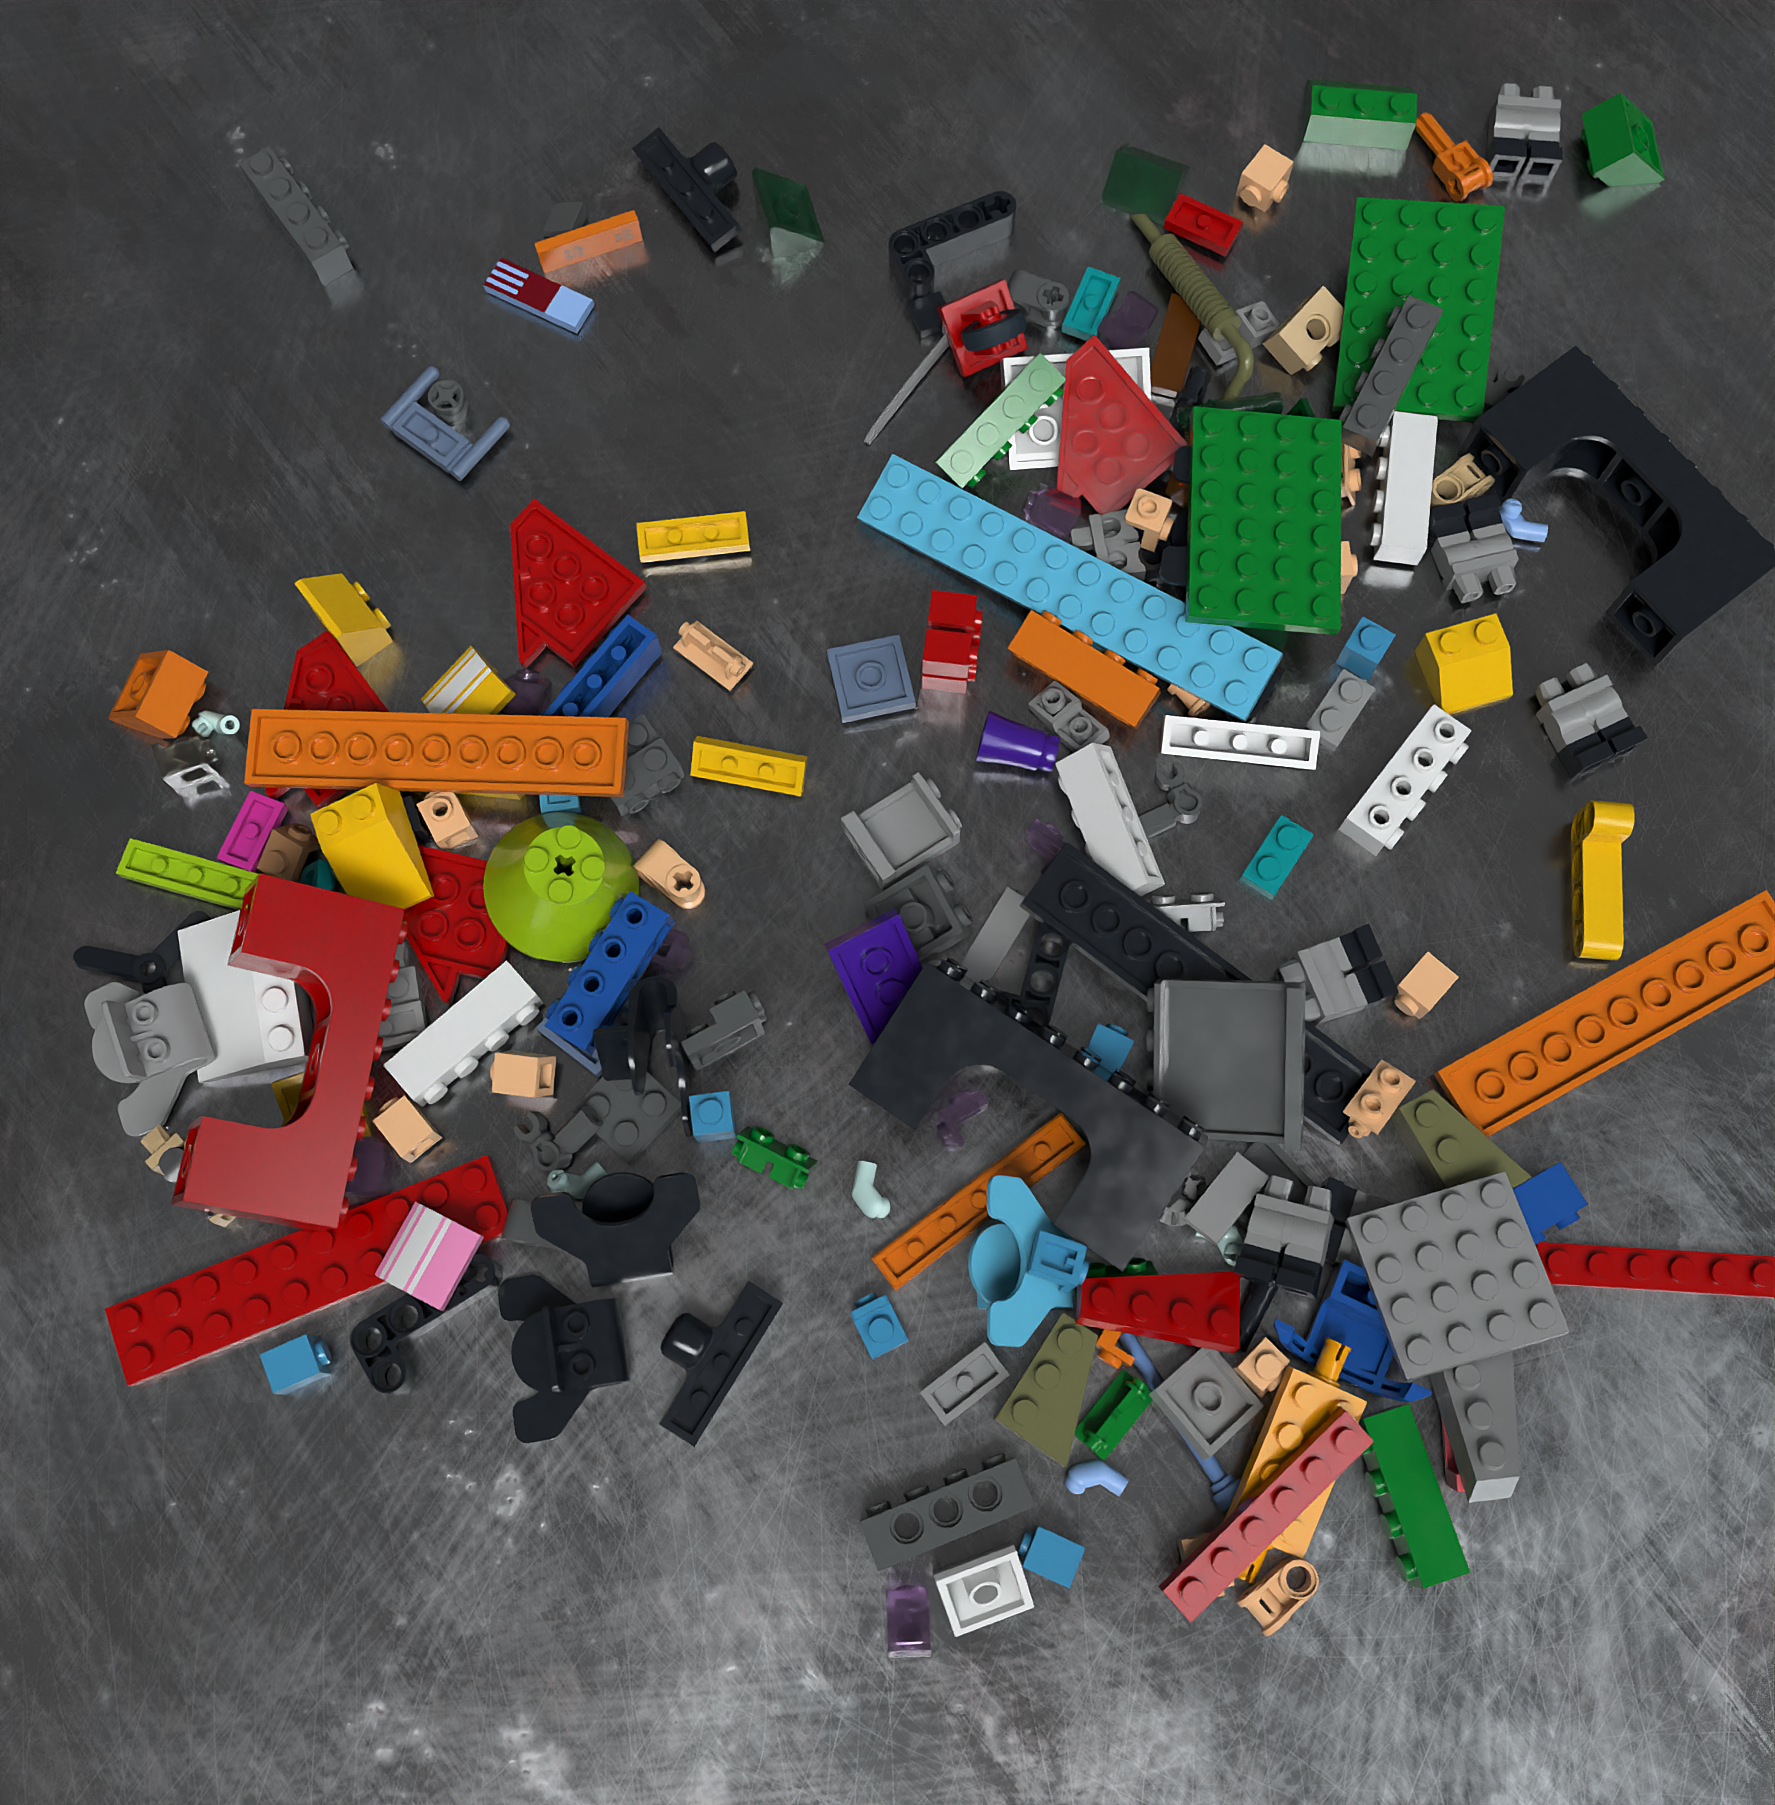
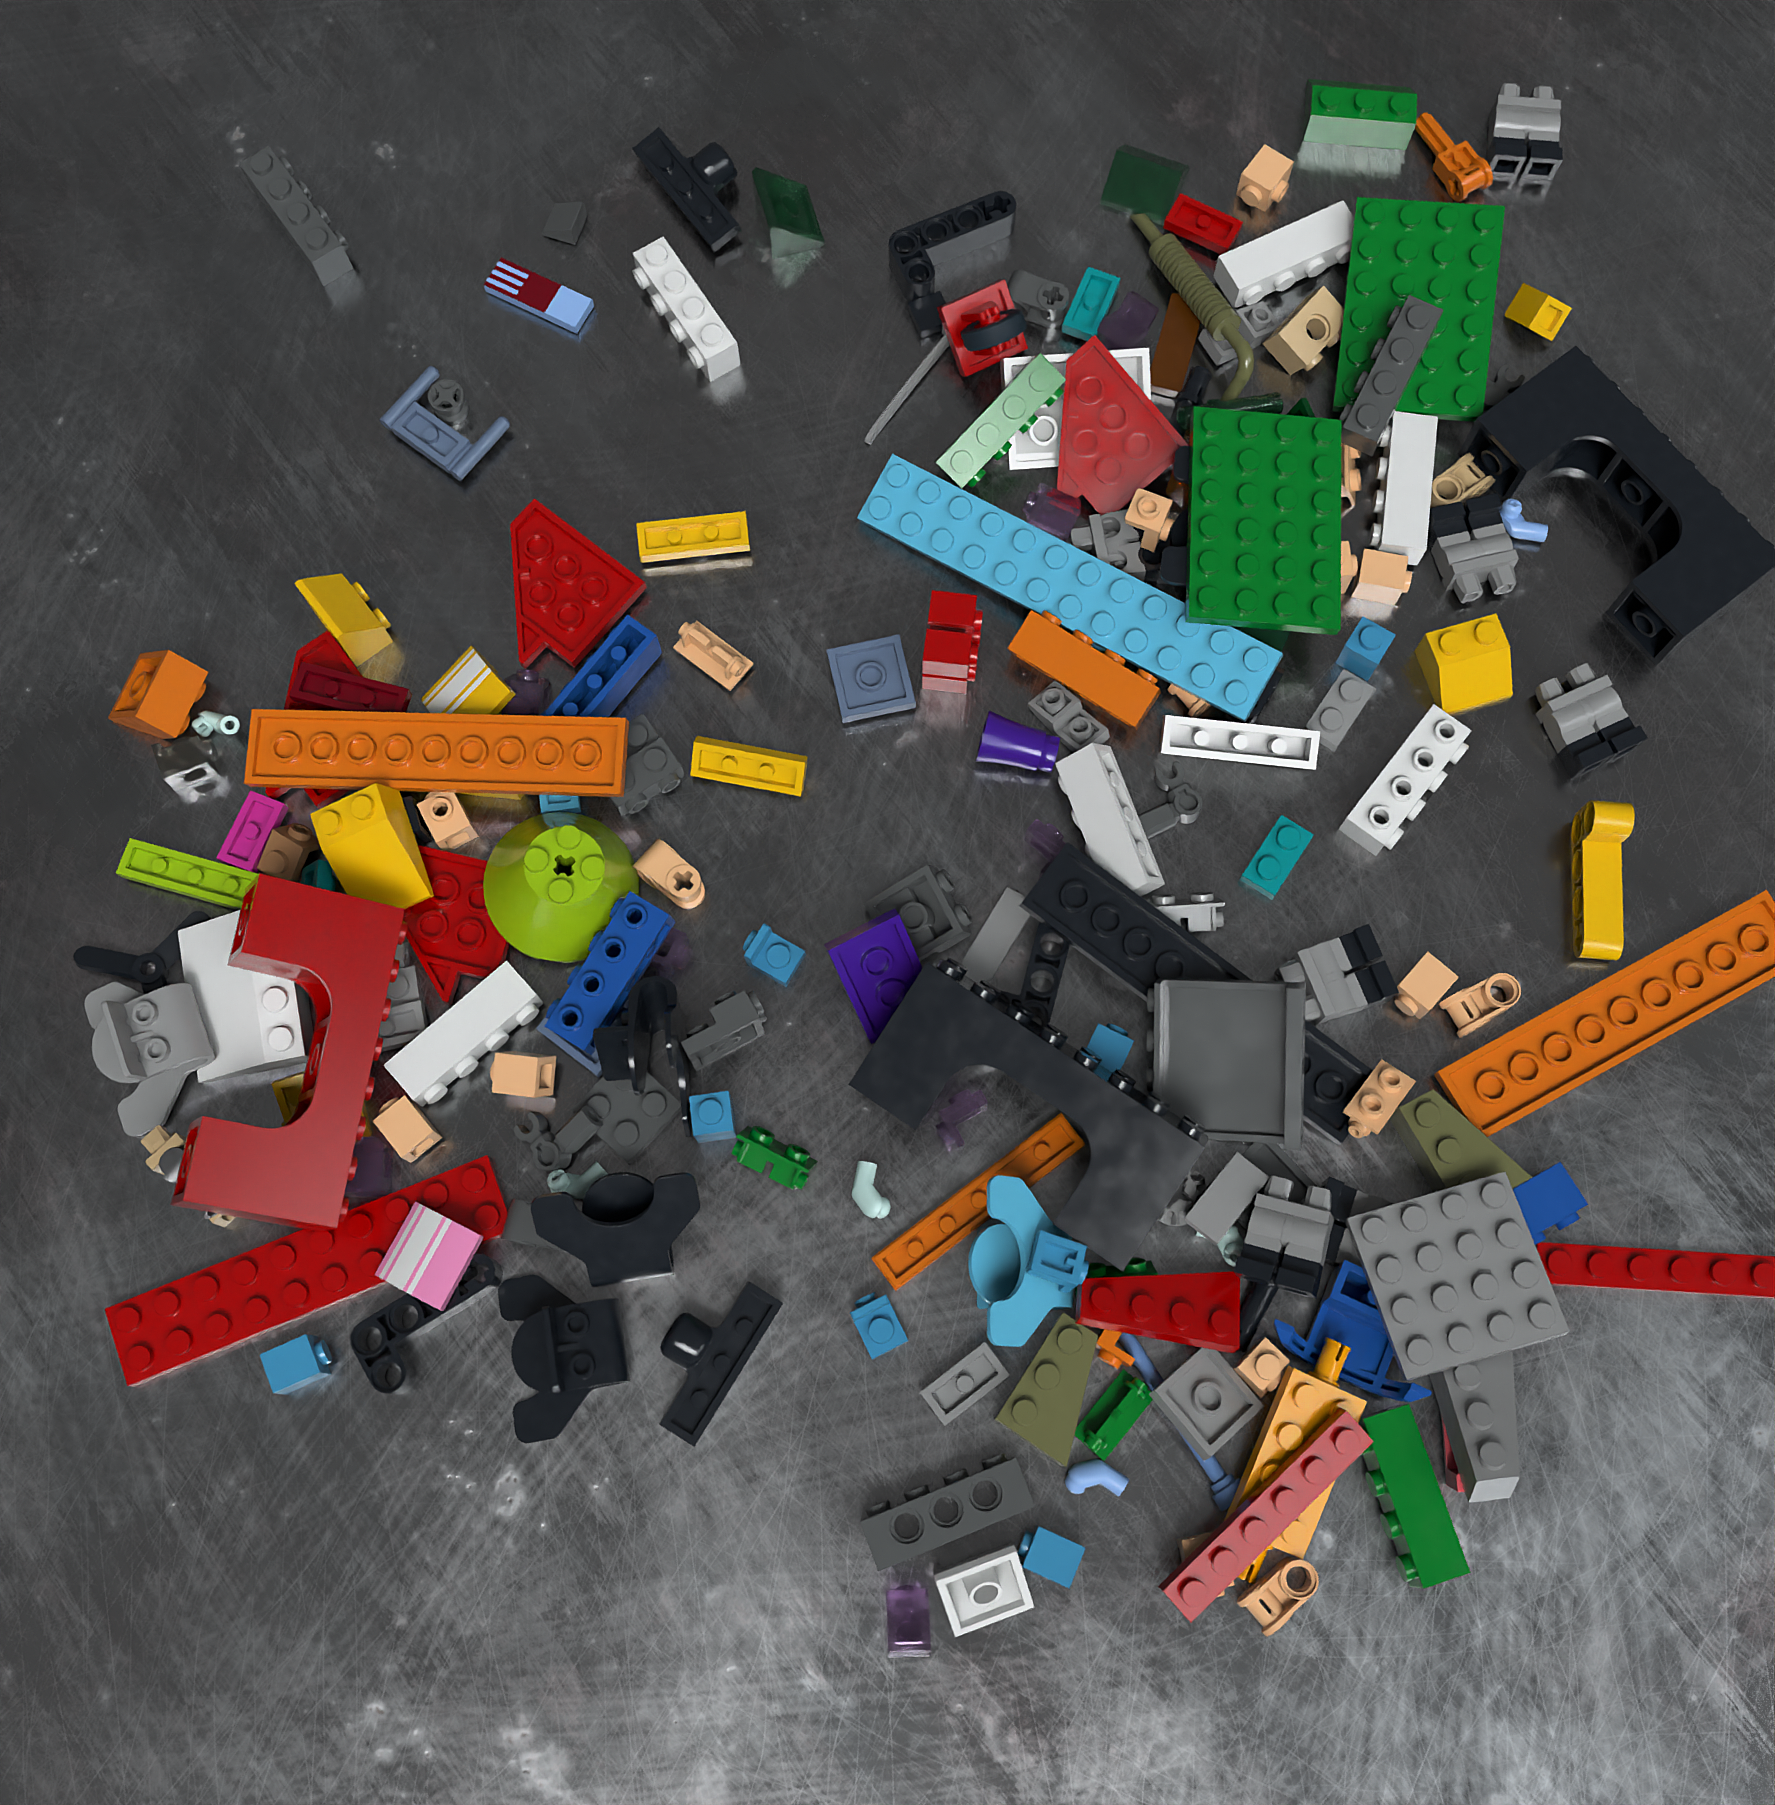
orange tile [534,210,643,274] -> none
light grey panel [841,771,962,891] -> none
green slope [1581,92,1665,187] -> none
none -> dark red plate [289,662,412,713]
none -> white brick [632,237,740,382]
none -> dark azure bracket [743,923,806,987]
none -> white brick [1213,200,1354,309]
none -> light nougat brick [1351,548,1412,605]
none -> light nougat piece [1439,973,1521,1038]
none -> yellow panel [1505,283,1572,341]

